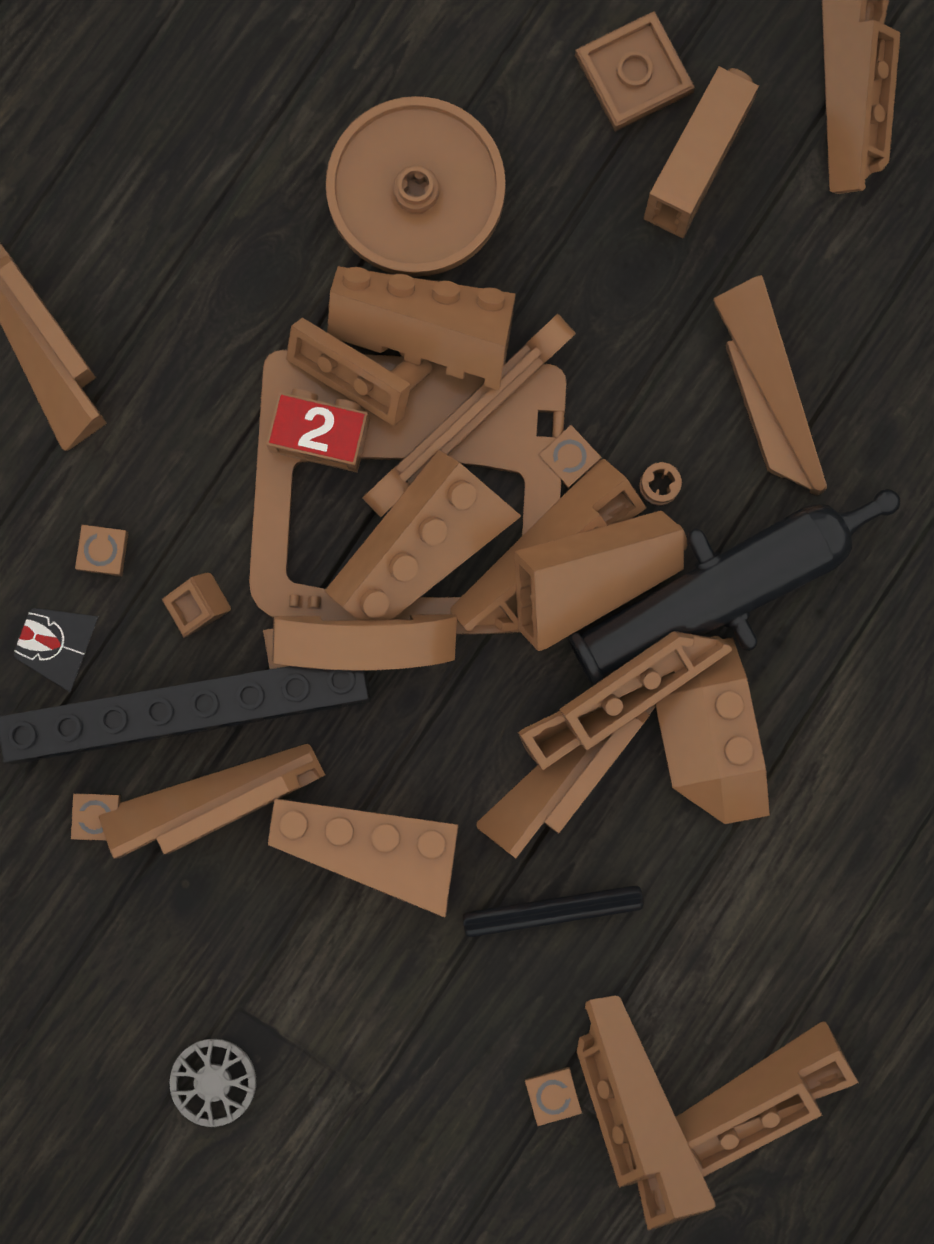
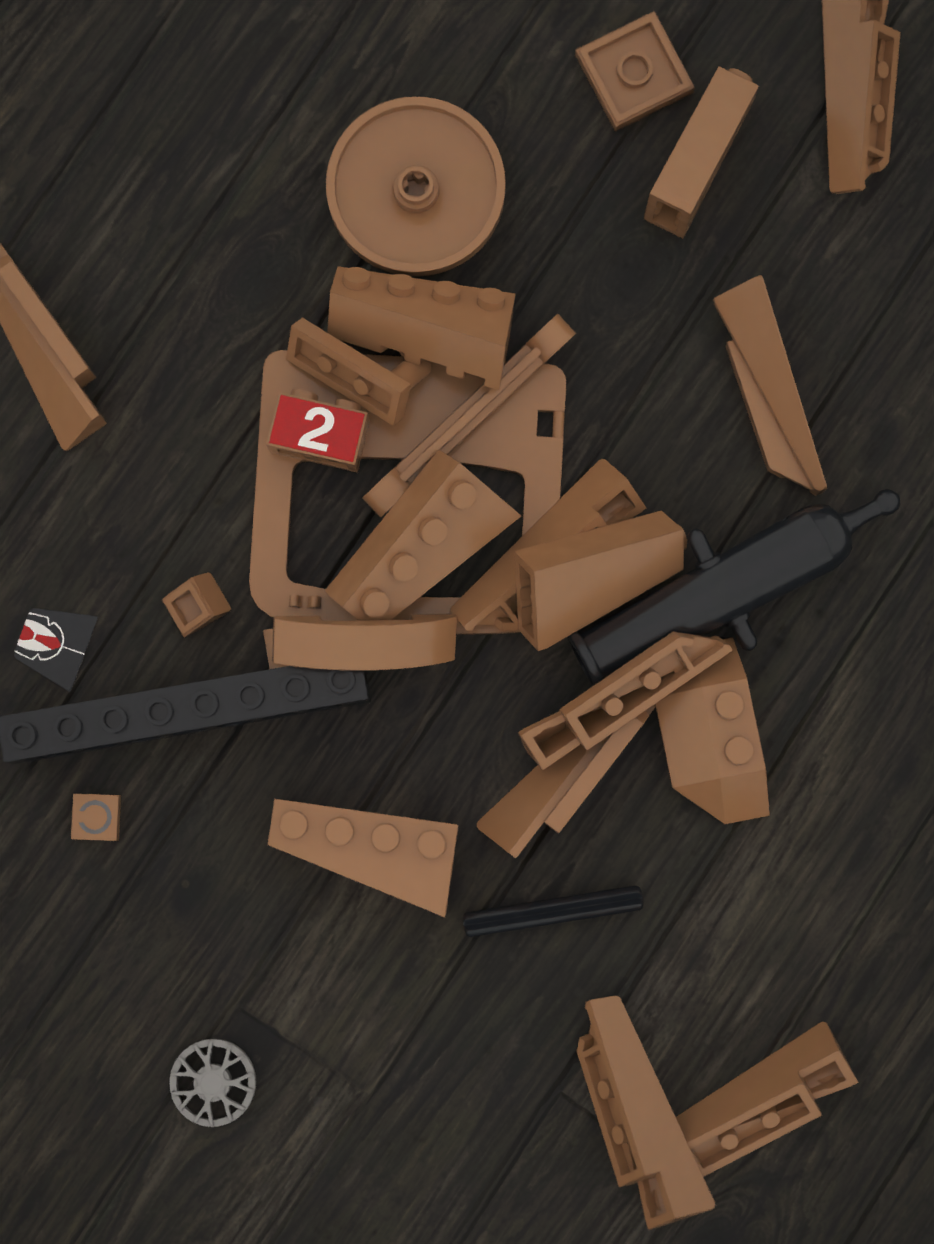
medium nougat tile [75,525,129,576] -> none
medium nougat wedge [98,744,326,859] -> none
medium nougat tile [525,1067,582,1126] -> none
medium nougat tile [539,425,601,489] -> none
medium nougat bush [639,462,682,506] -> none

